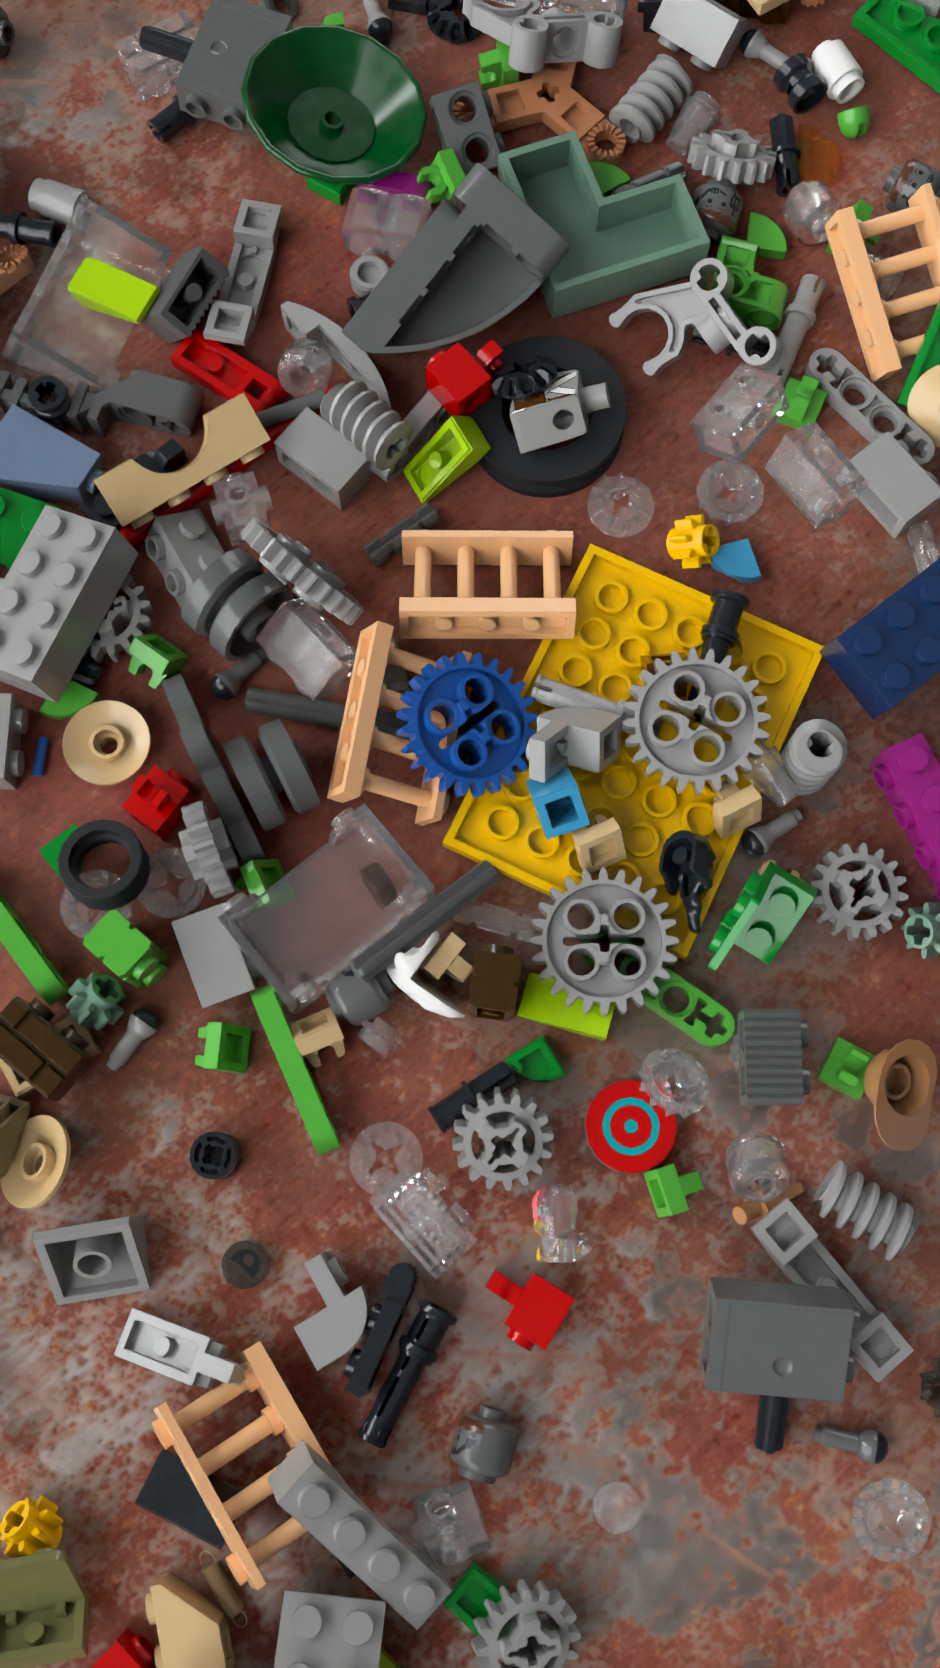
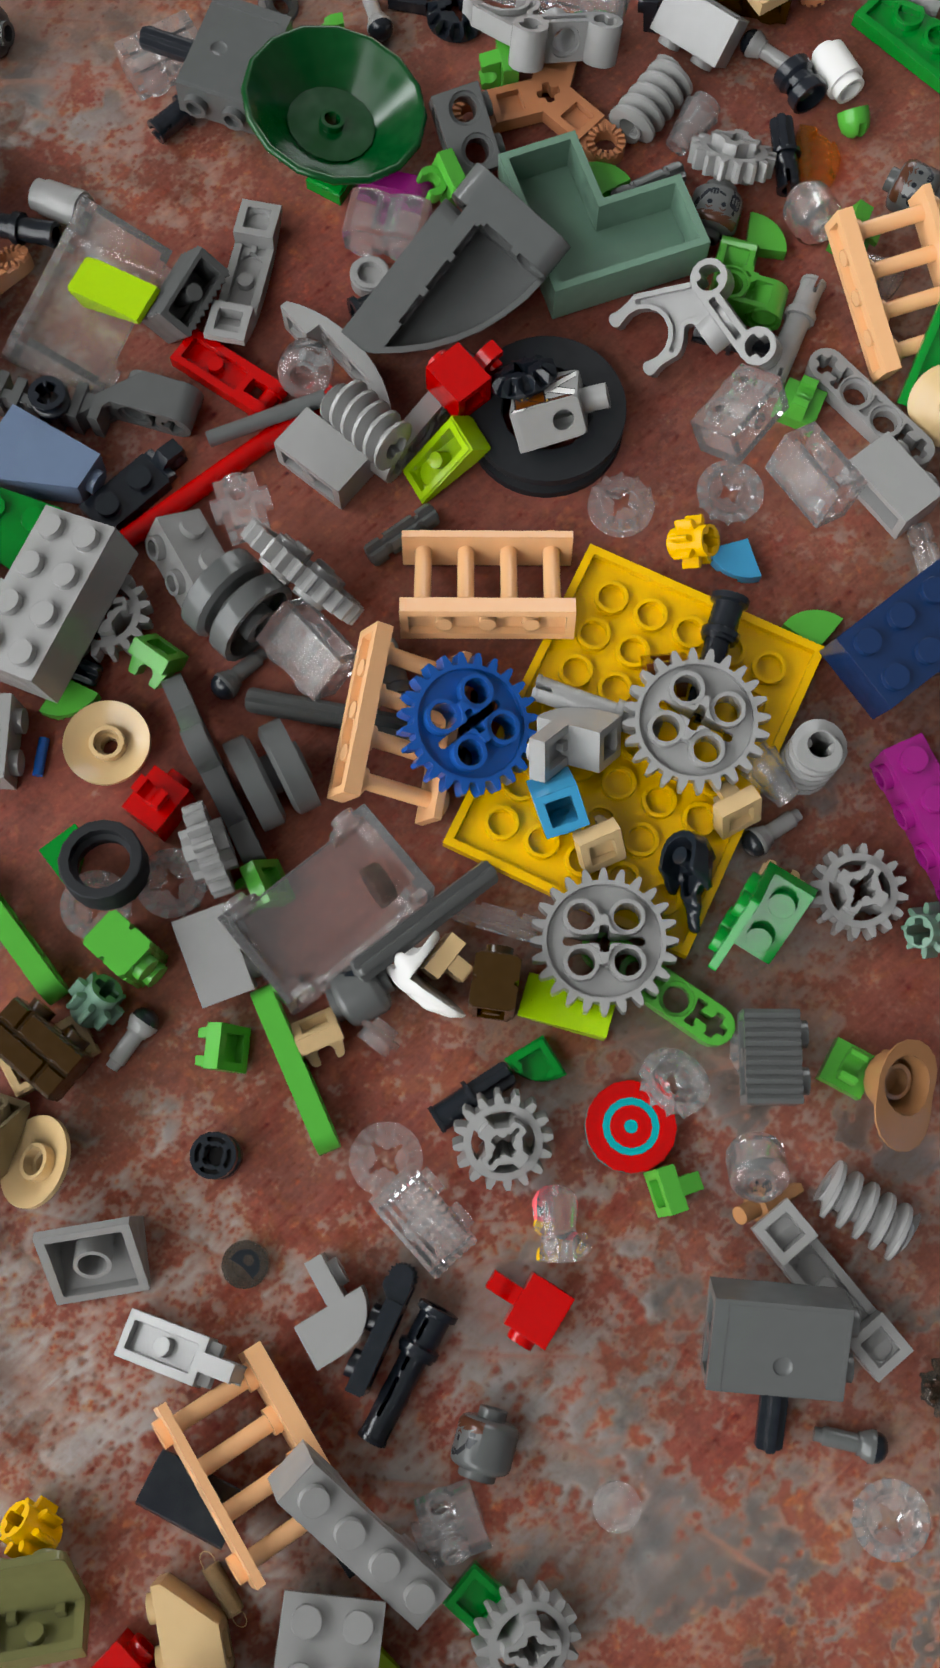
tan arch [93,393,271,529] -> none
none -> bright green tile [781,609,843,645]

